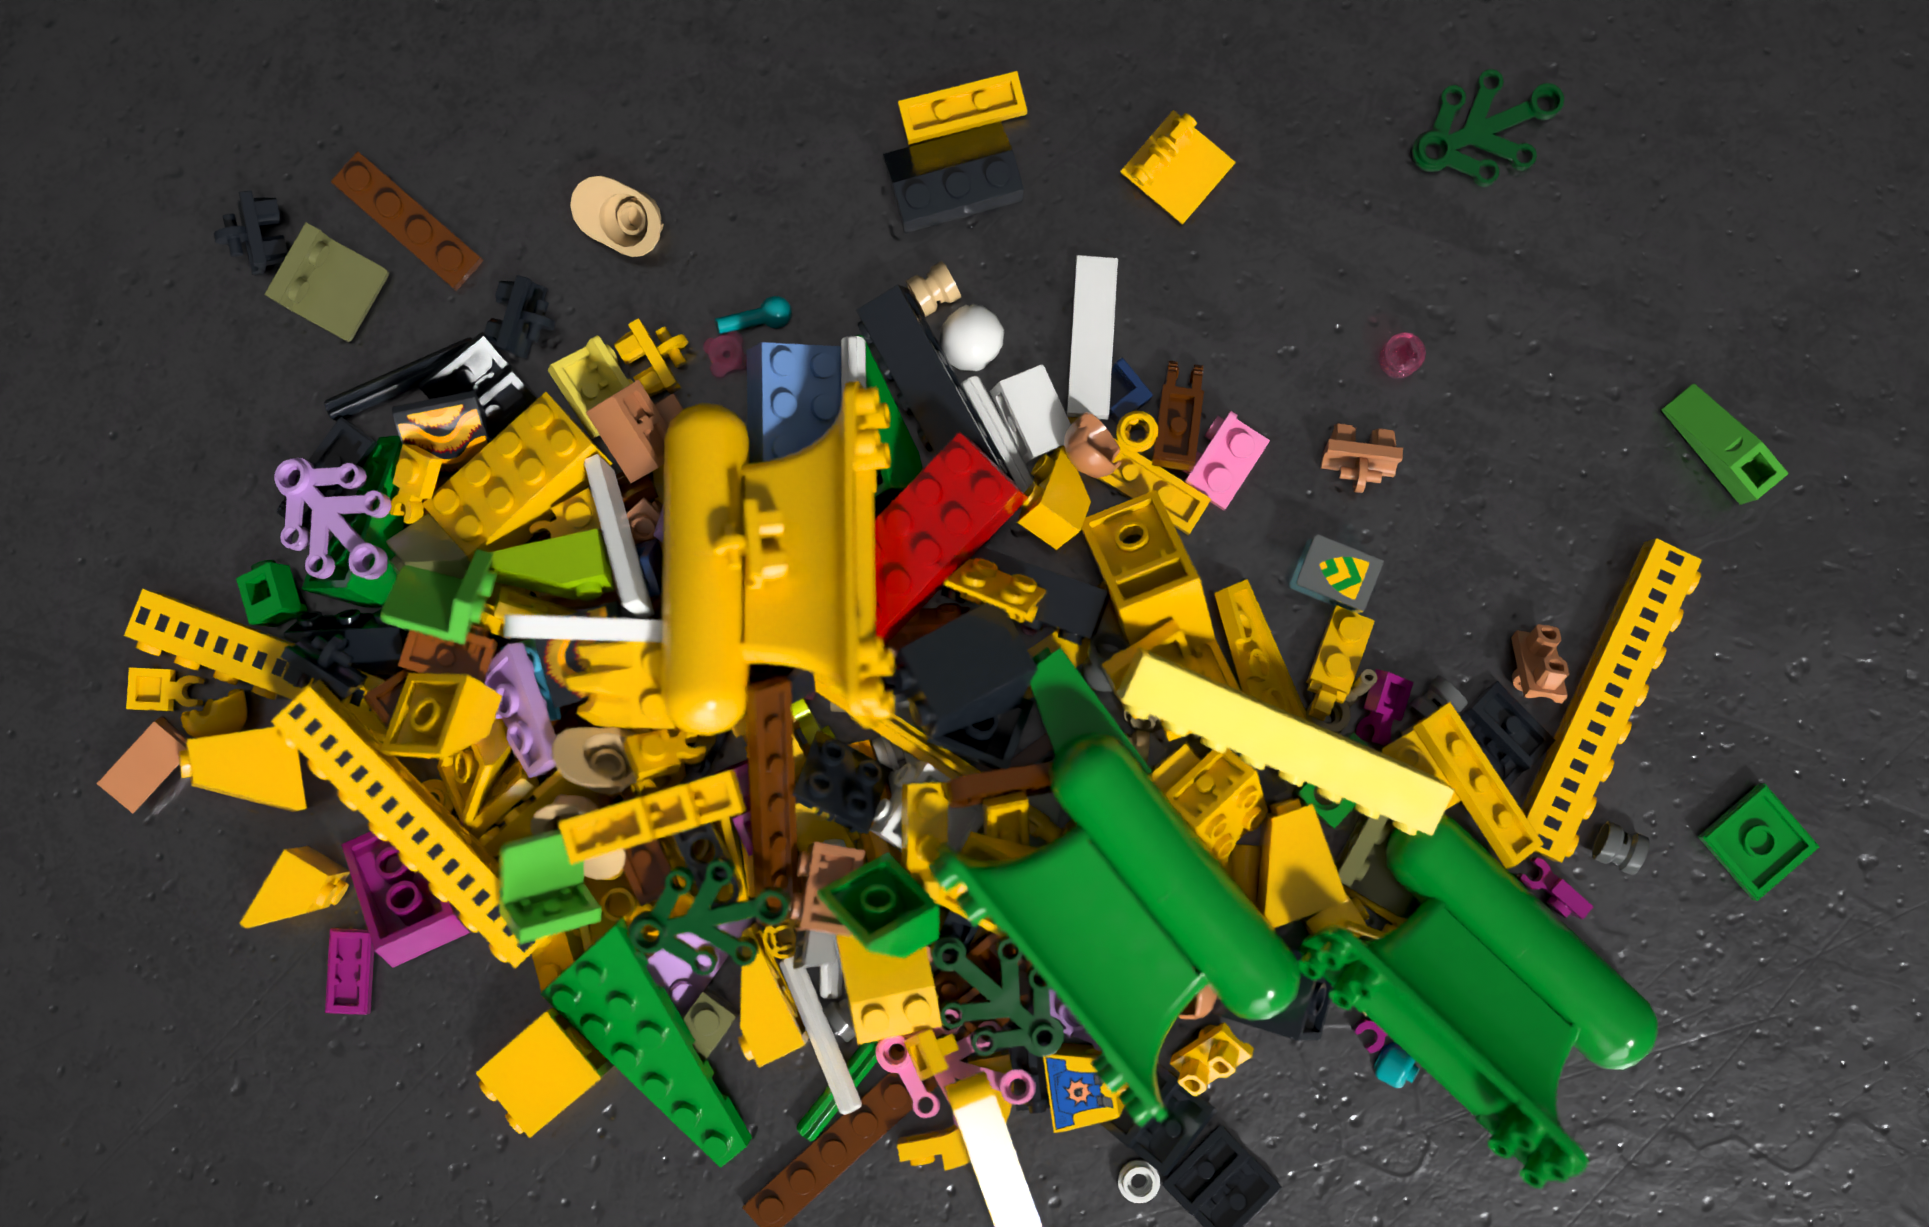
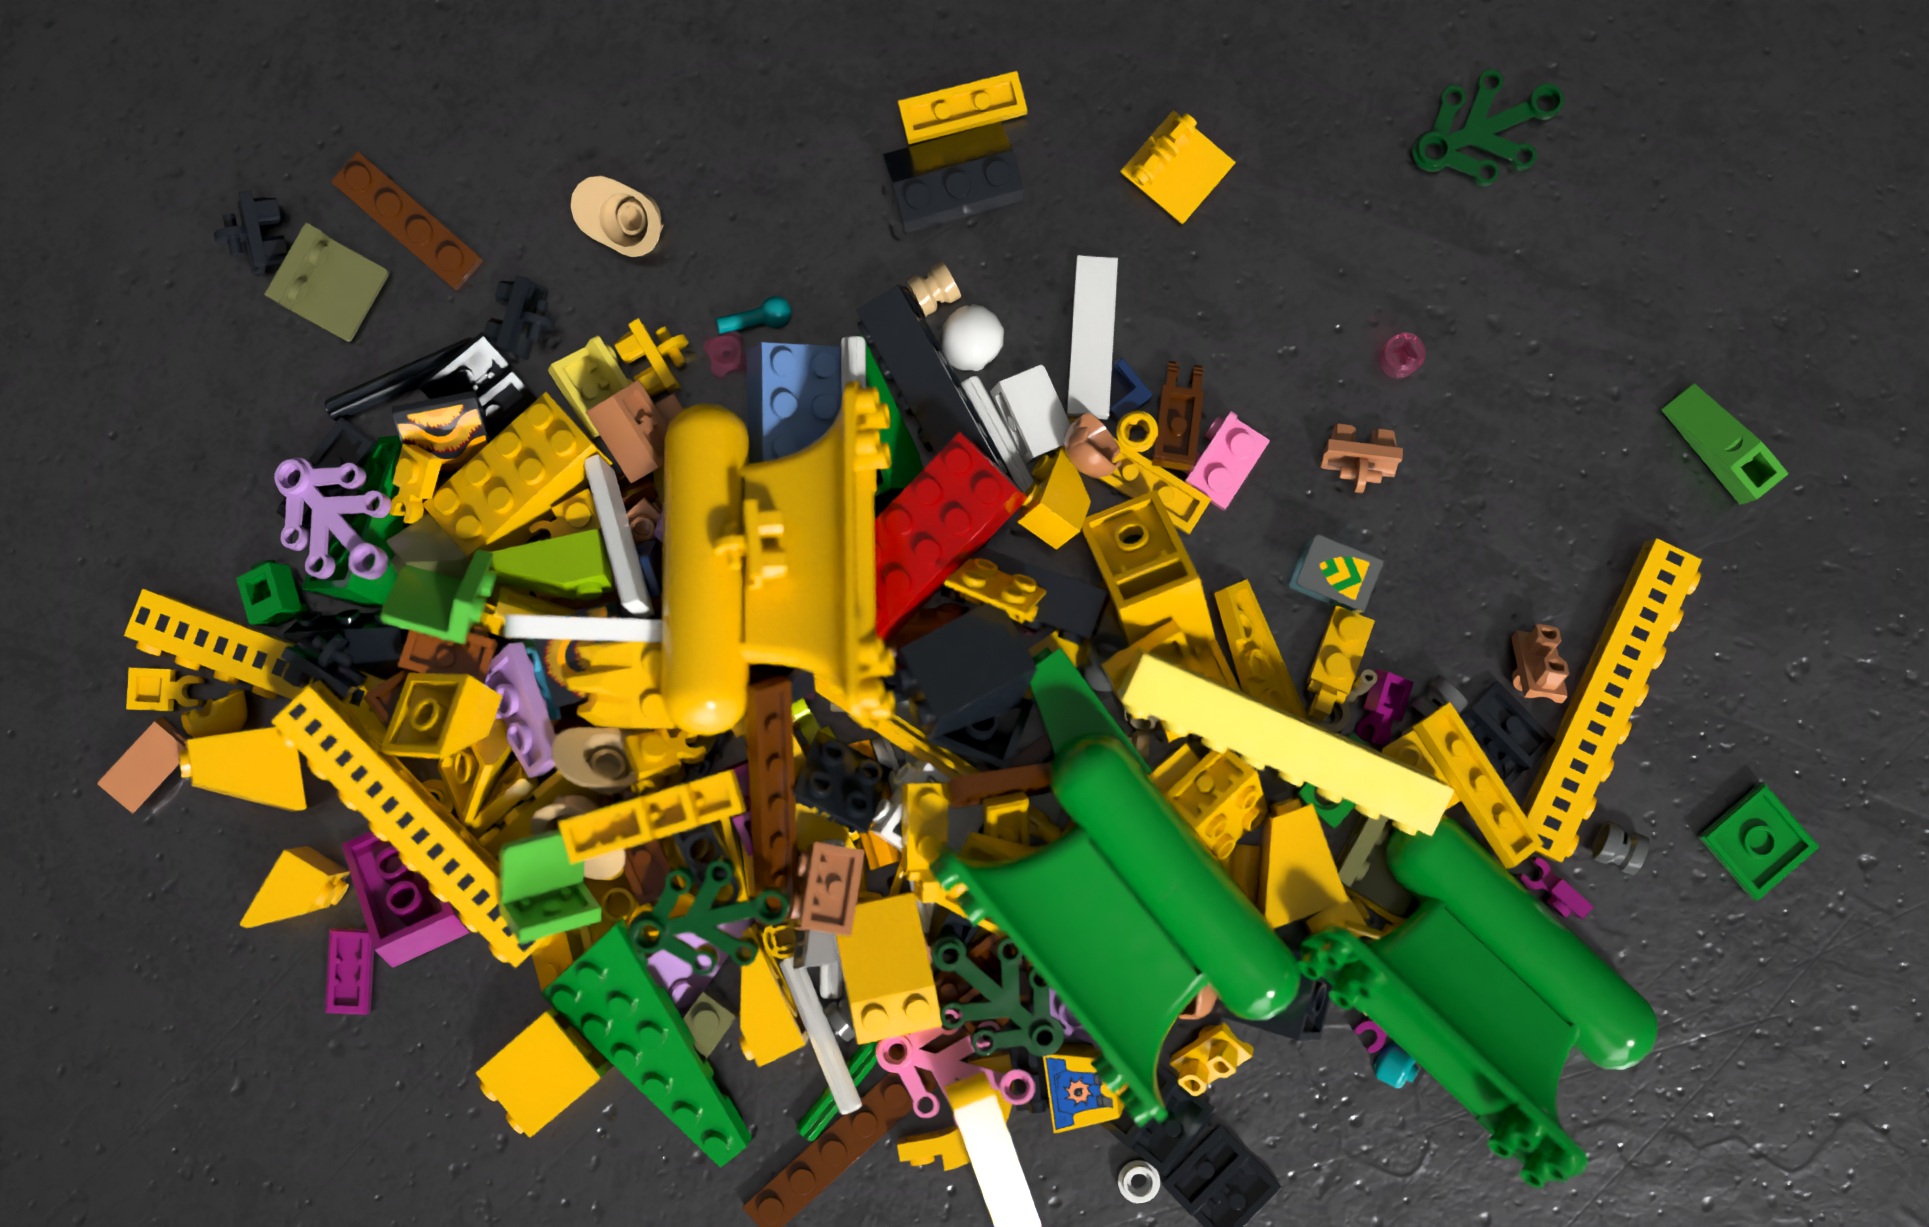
green slope [817,852,939,959] -> none
yellow tile [904,1028,959,1081] -> none

